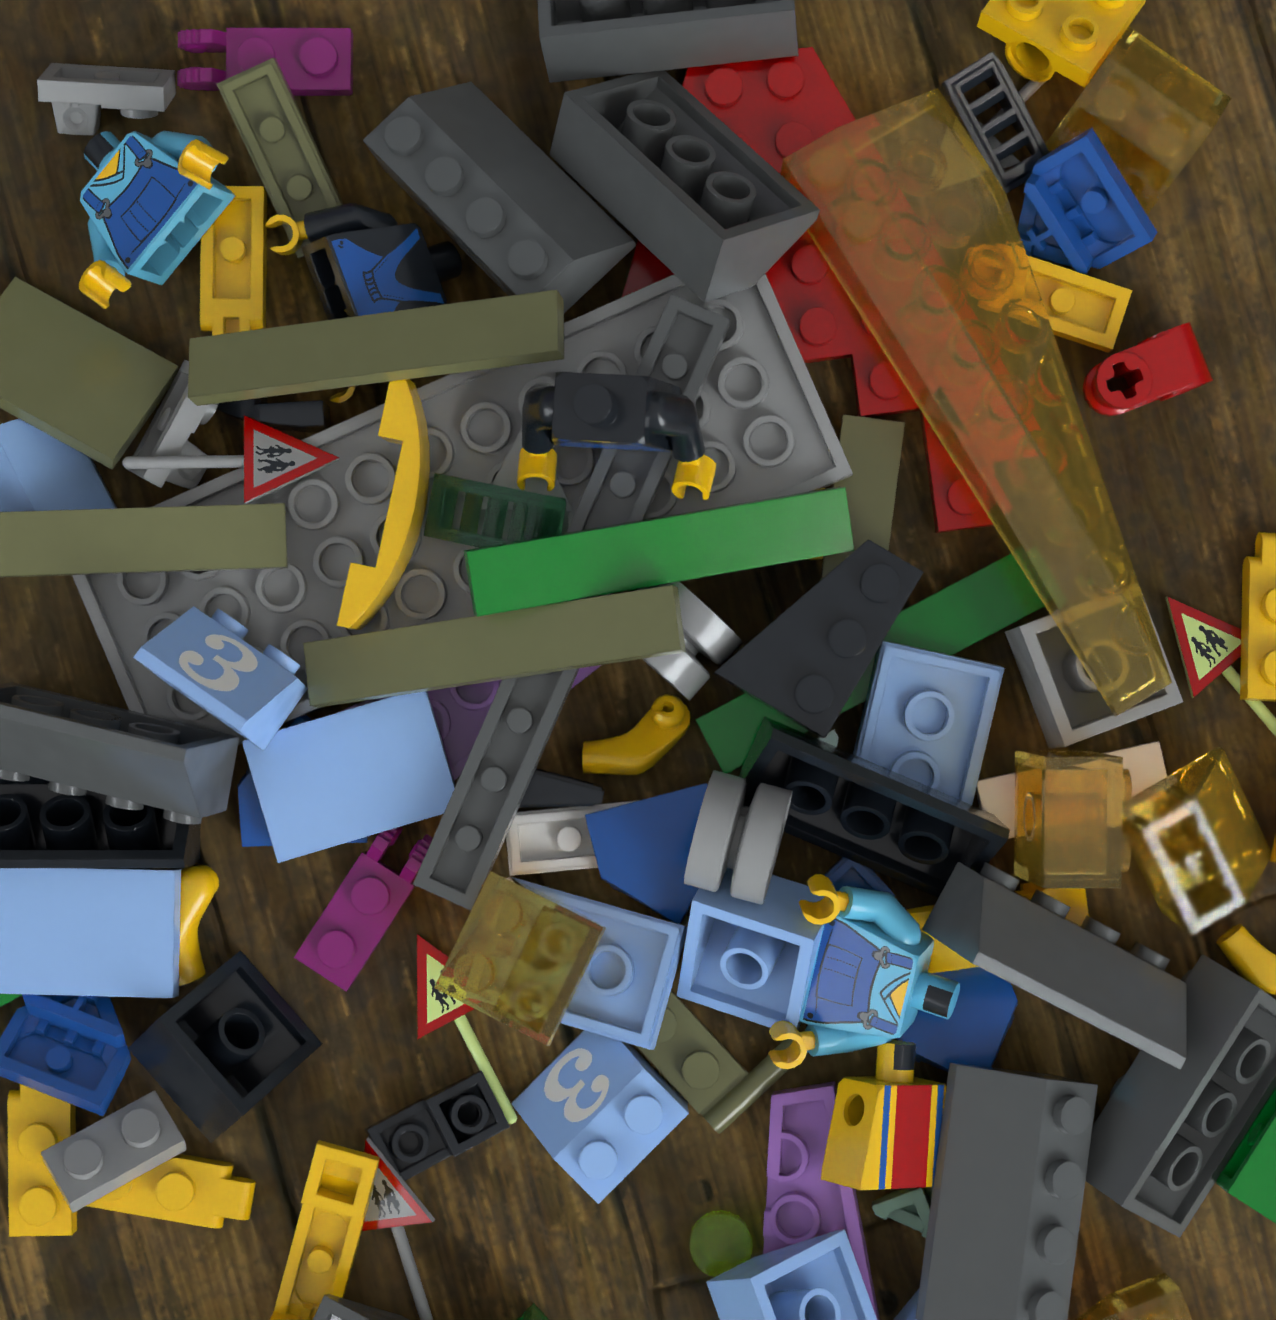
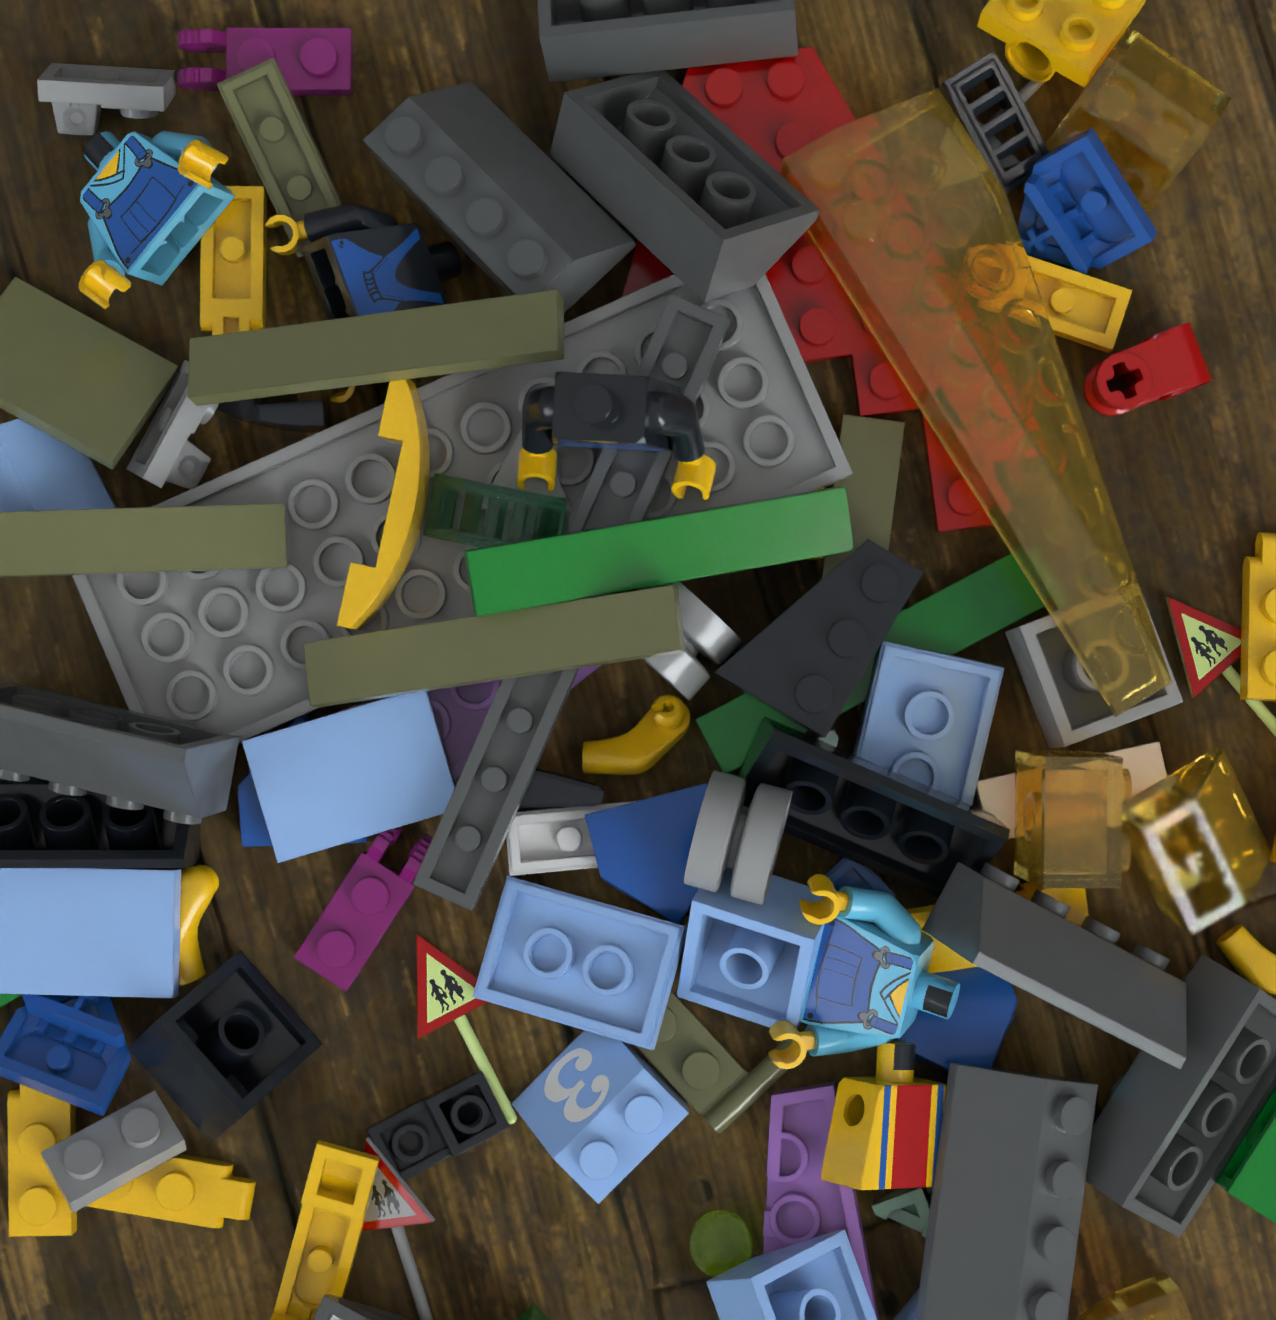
piece [122,415,340,504] -> none
light blue slope [133,606,308,751] -> none
clear yellow slope [434,871,606,1046] -> none

